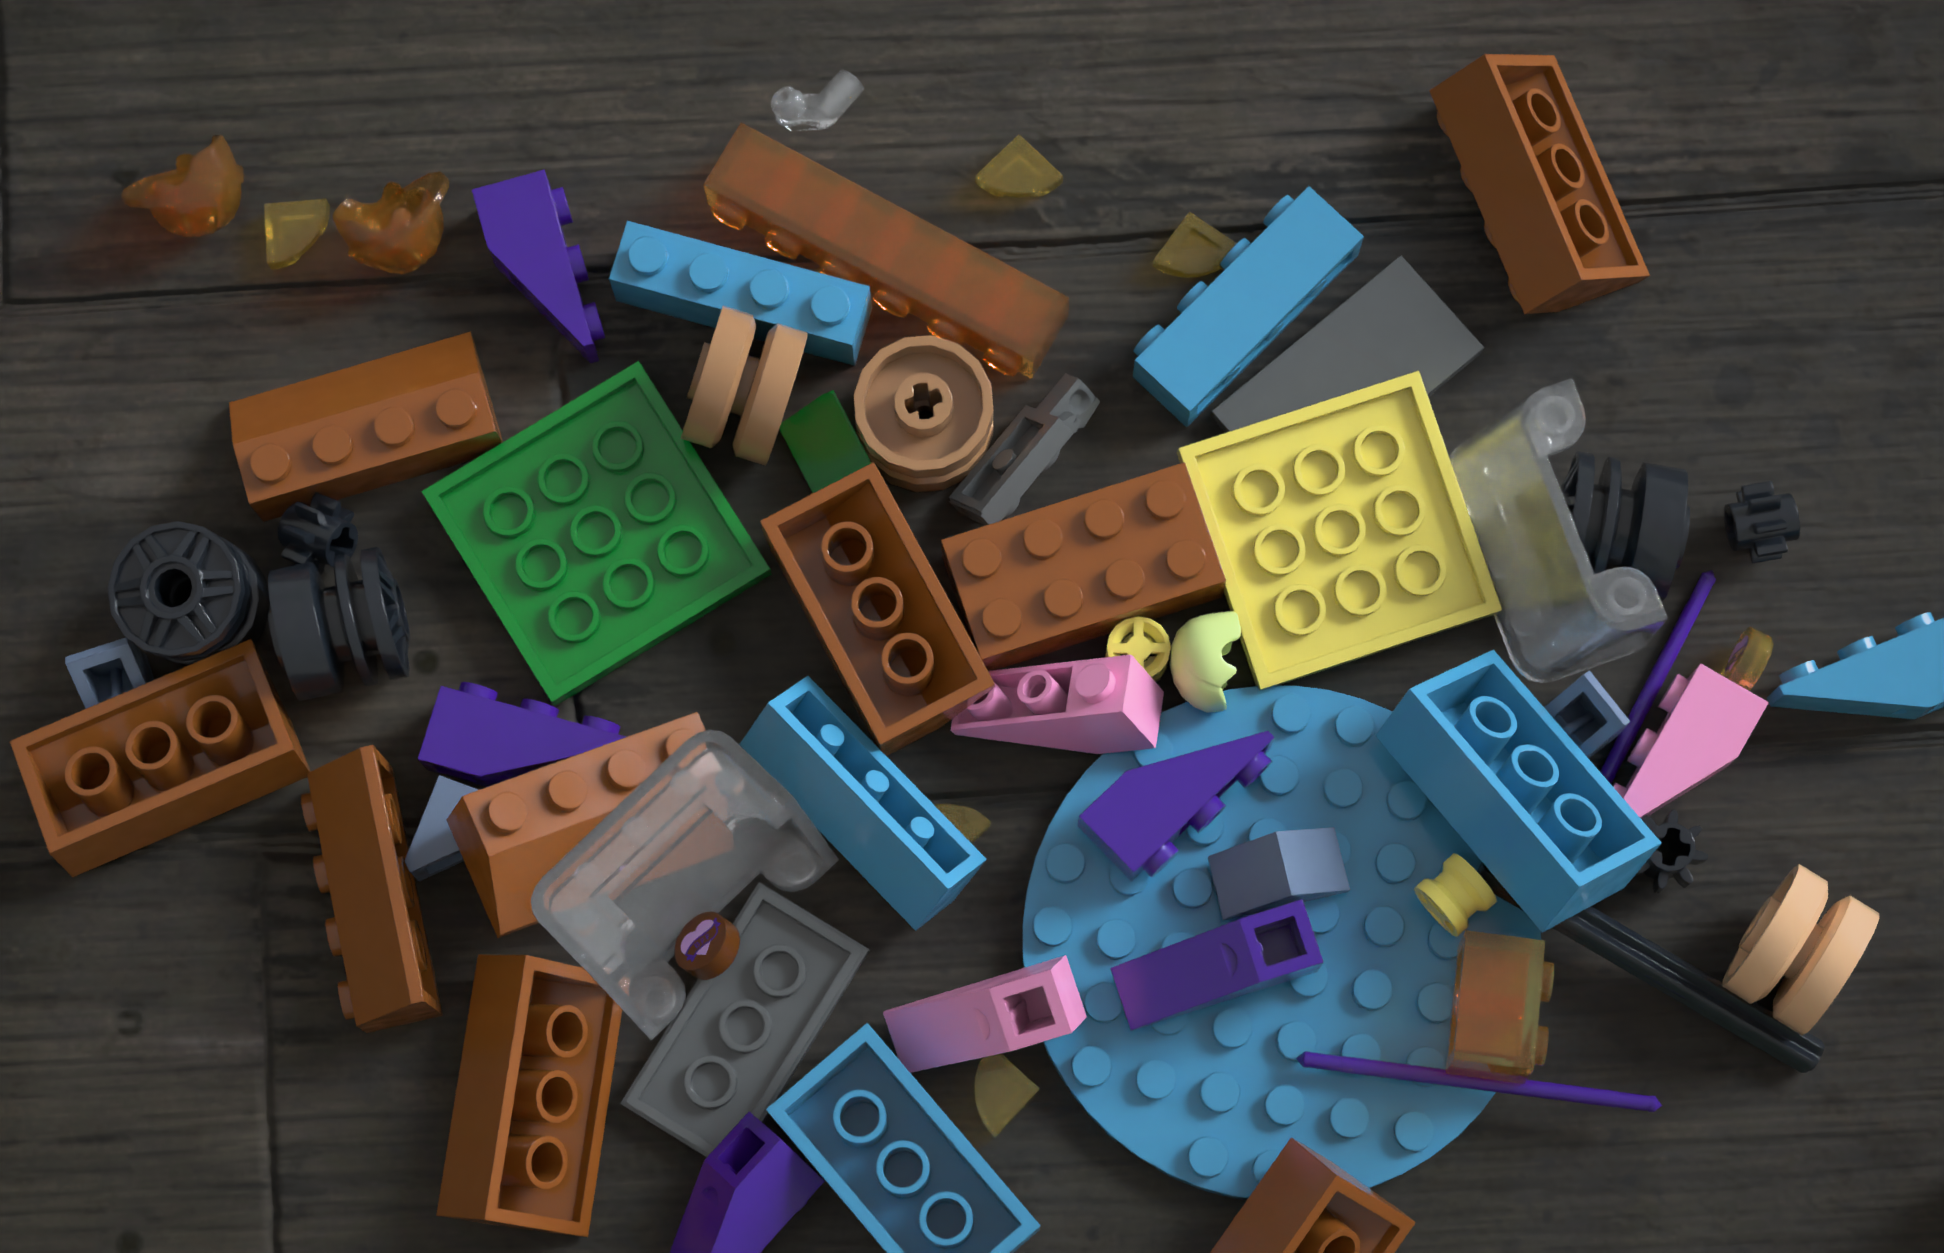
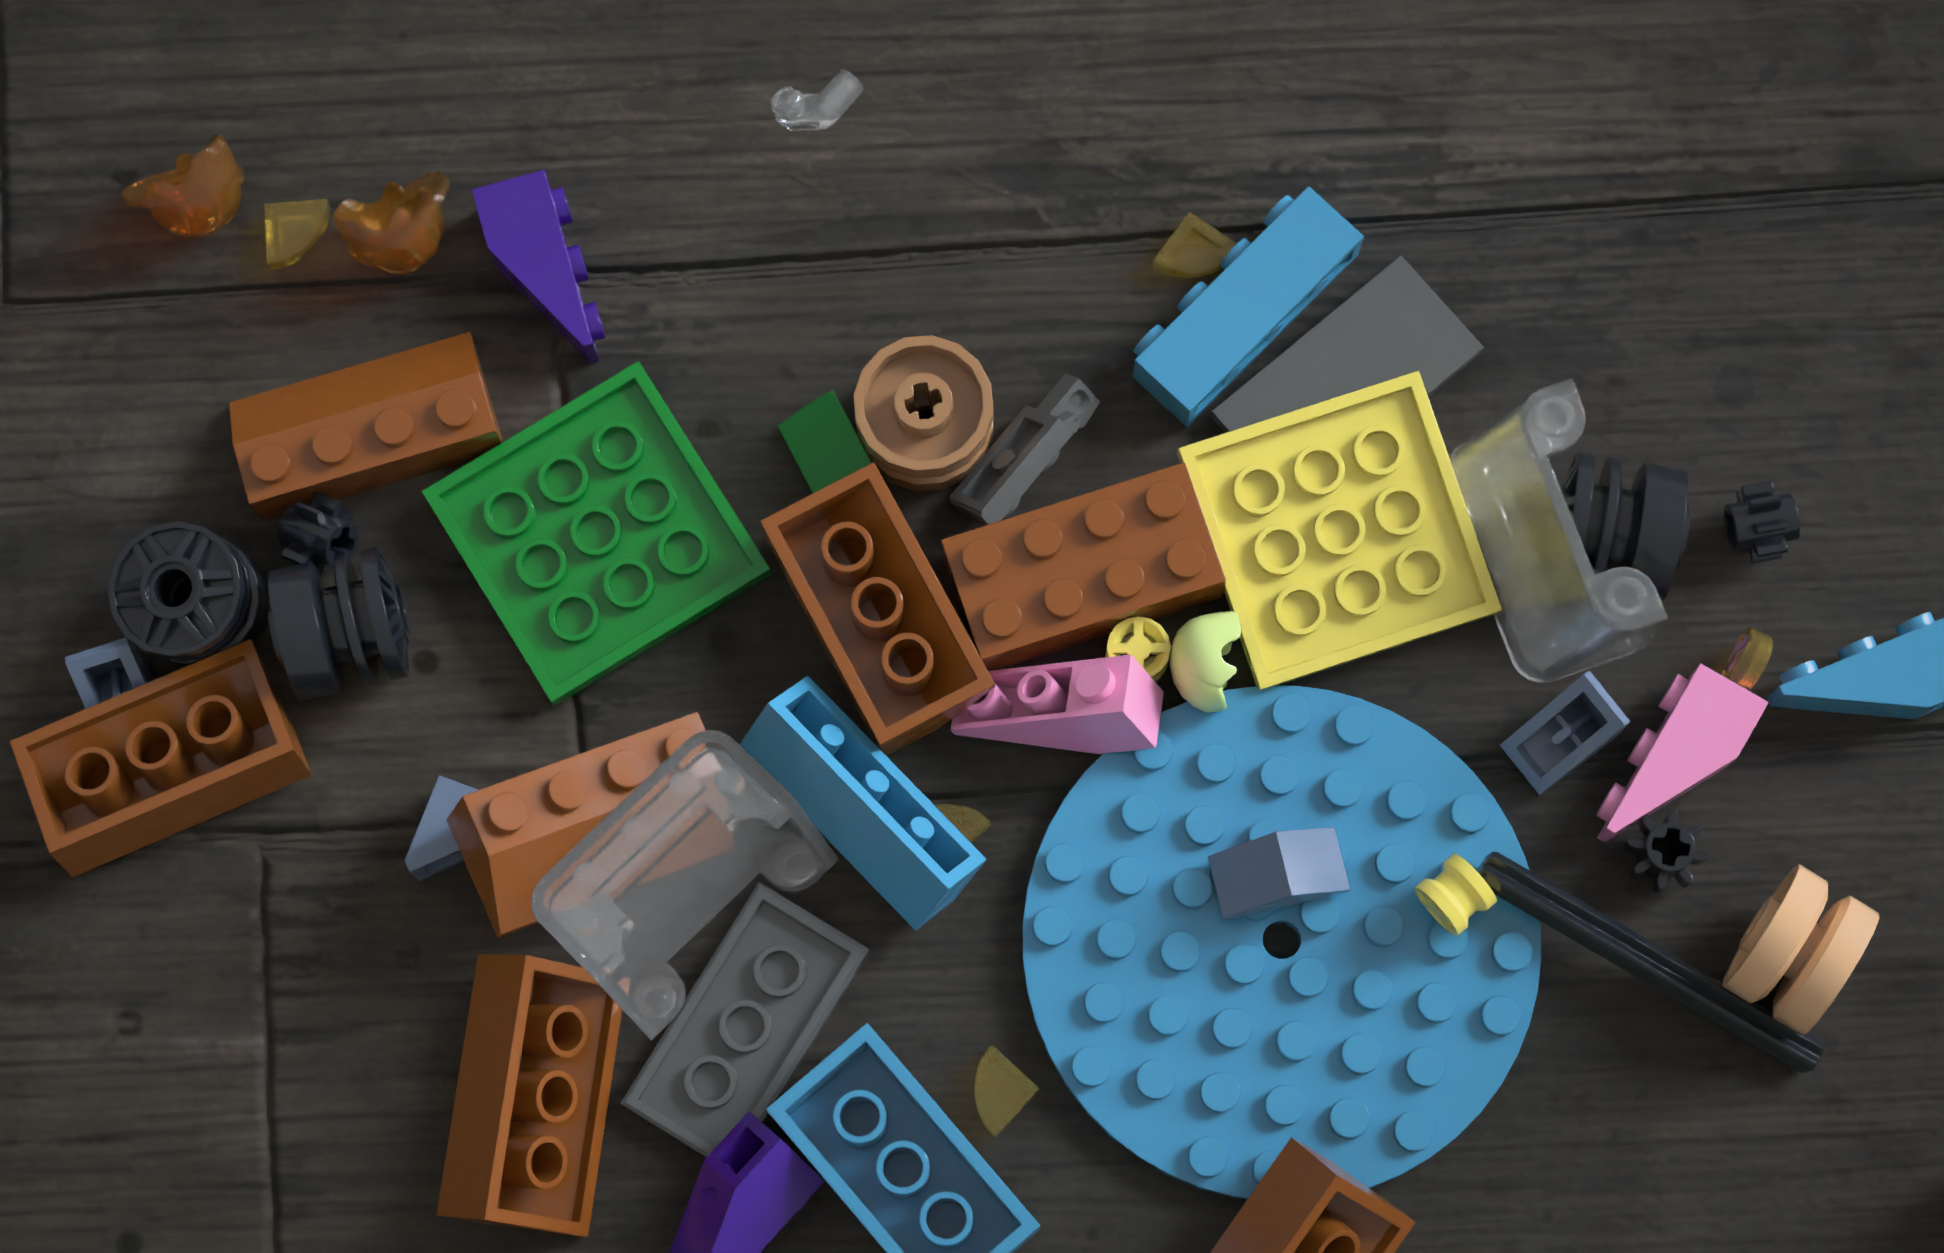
dark orange slope [301,745,443,1033] -> none
dark purple slope [418,682,625,787] -> none
dark azure brick [609,221,872,366] -> none
reddish brown tile [674,912,740,980] -> none
medium nougat wheel [681,305,808,466] -> none
clear orange brick [703,123,1070,379] -> none
bright pink slope [883,955,1087,1073] -> none
clear yellow tile [975,135,1063,197] -> none
dark purple slope [1078,731,1275,882] -> none
dark purple slope [1110,899,1324,1031] -> none
dark purple axle [1296,1051,1662,1112] -> none
dark azure brick [1376,650,1662,932] -> none
dark orange slope [1429,54,1650,314] -> none
clear orange brick [1446,930,1554,1084] -> none
dark purple axle [1600,570,1716,784] -> none

